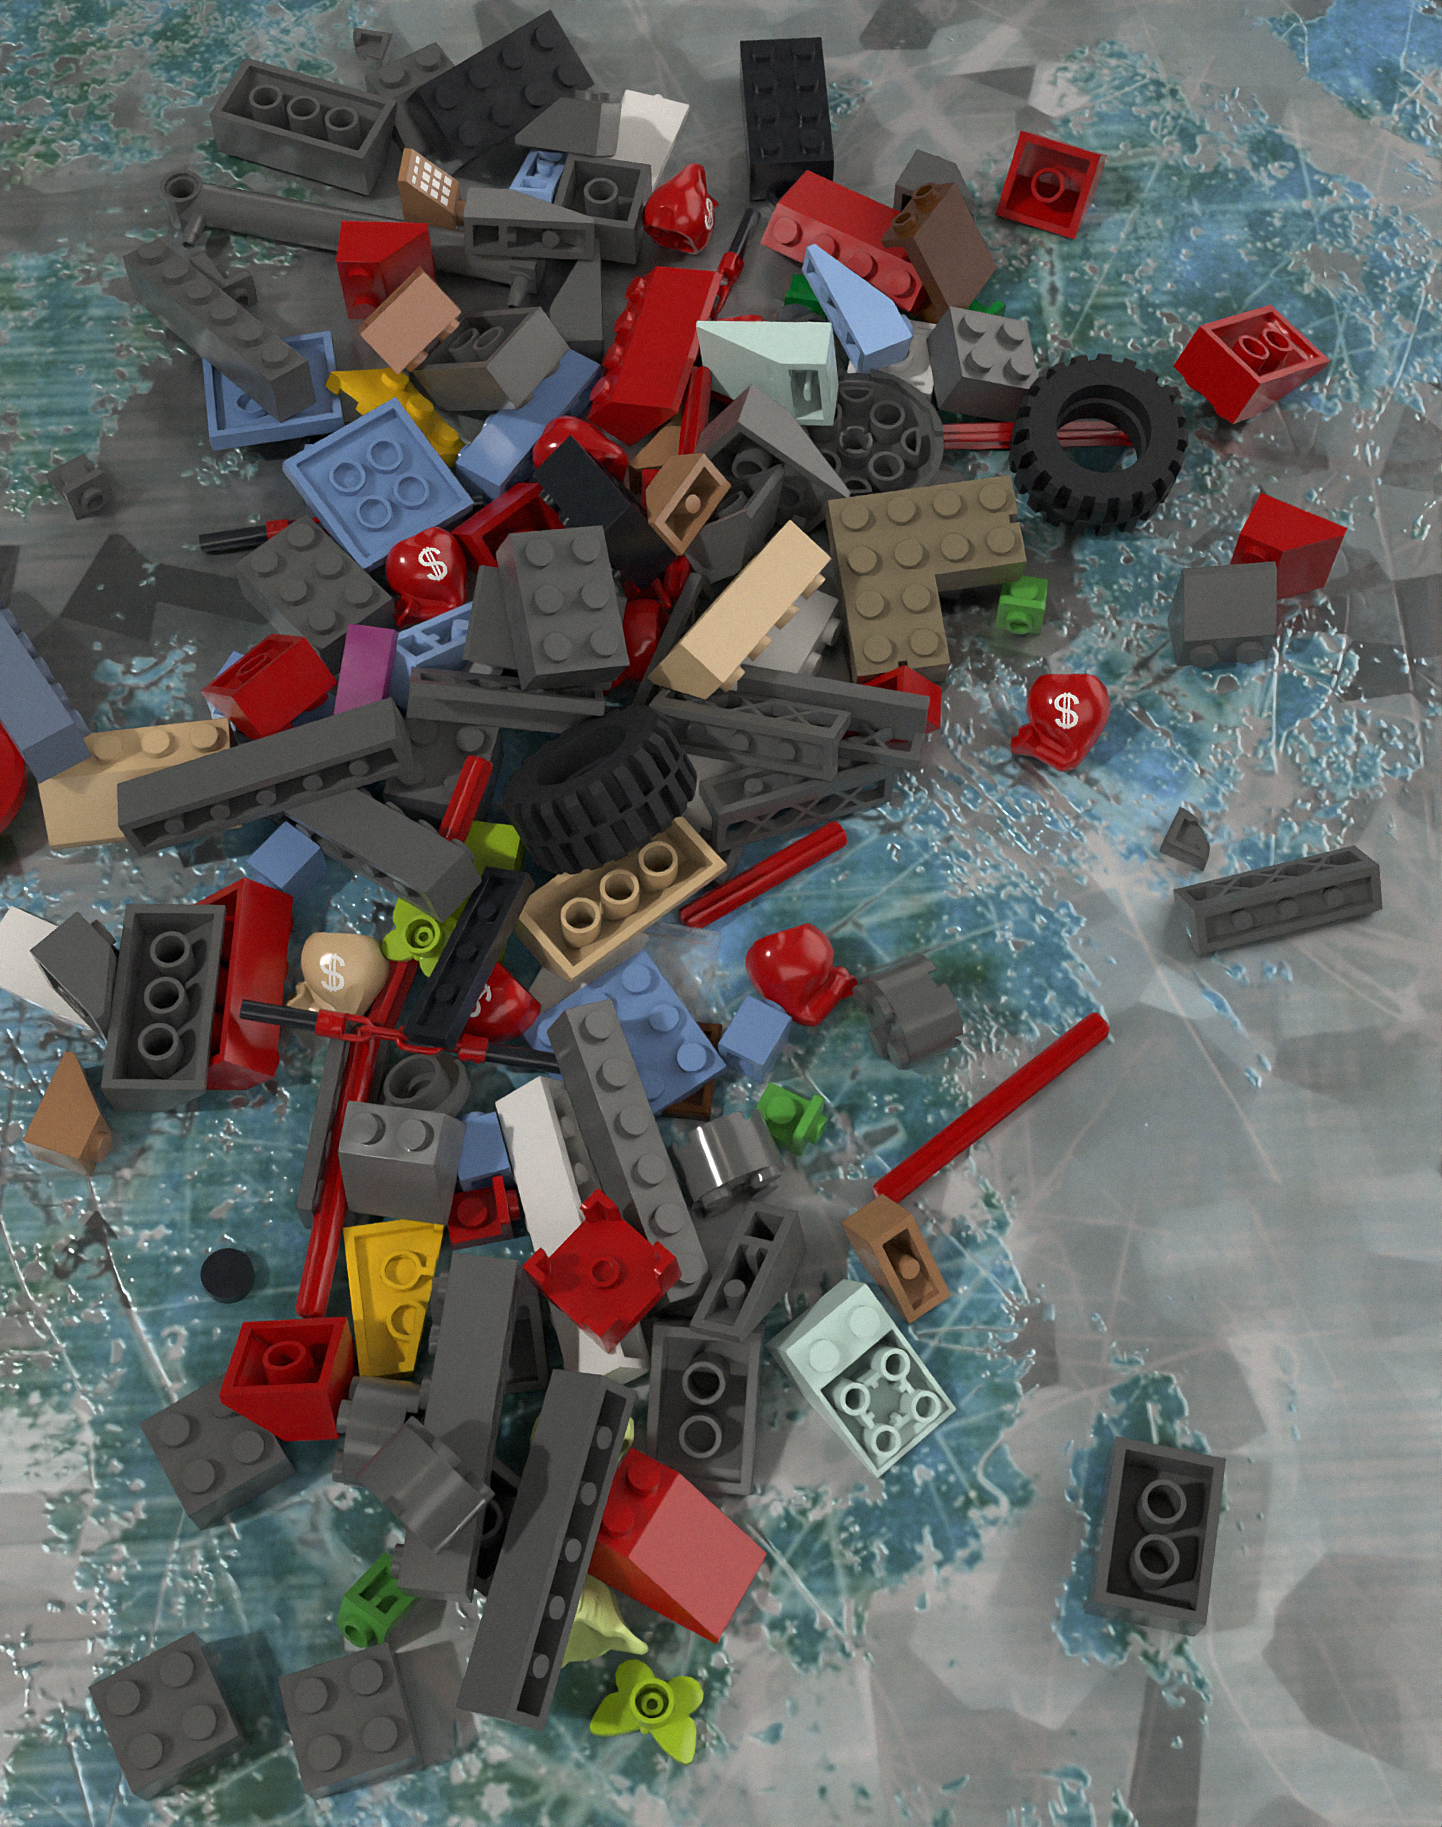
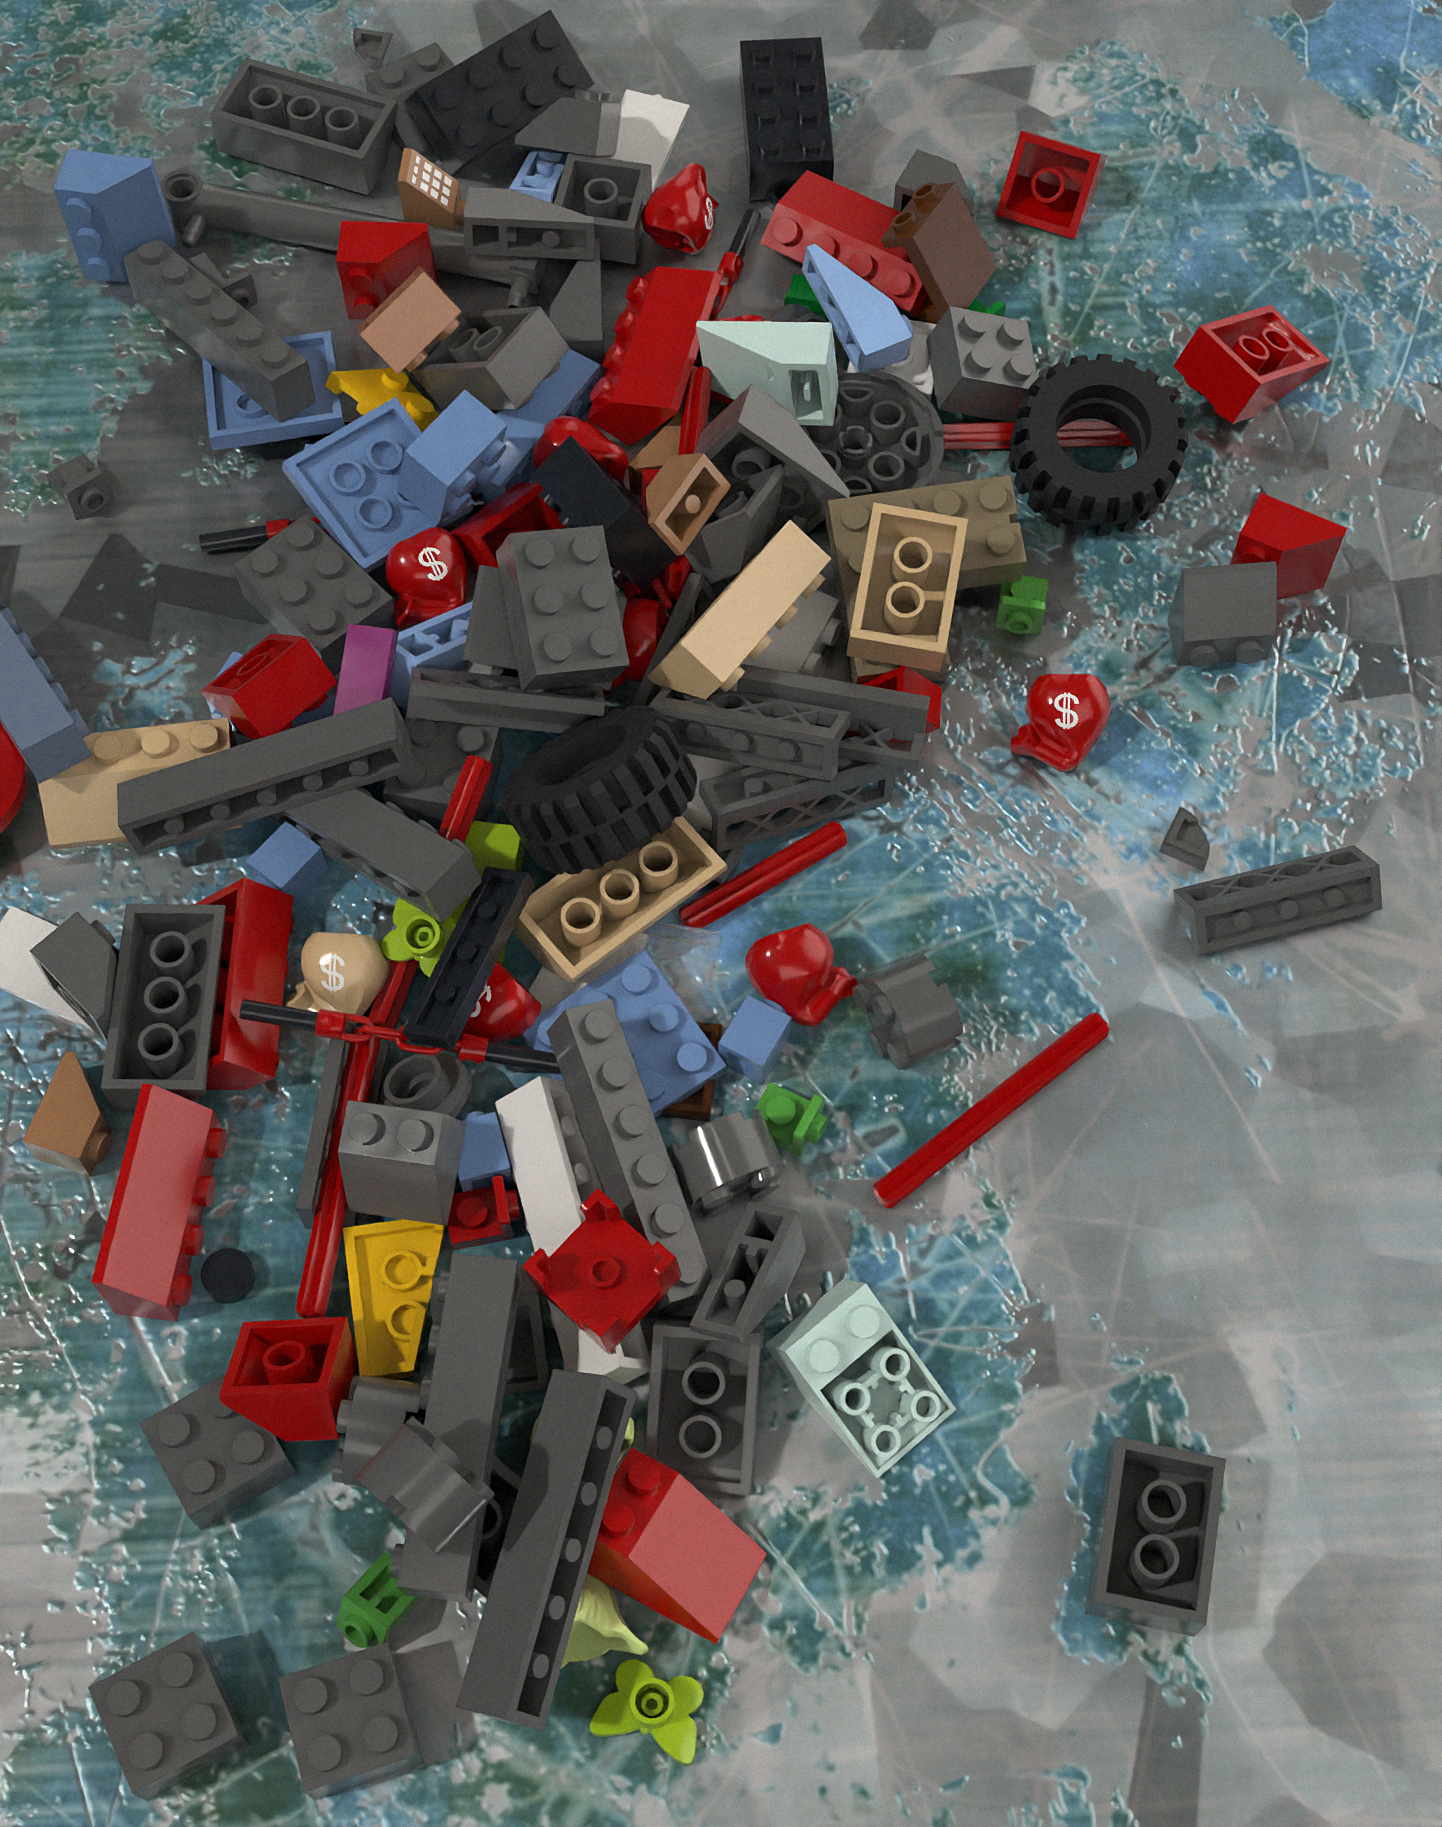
medium nougat slope [841,1194,951,1324] -> none
none -> medium blue slope [54,149,179,283]
none -> red slope [91,1083,227,1322]
none -> medium blue brick [397,390,508,525]
none -> tan brick [846,502,968,672]

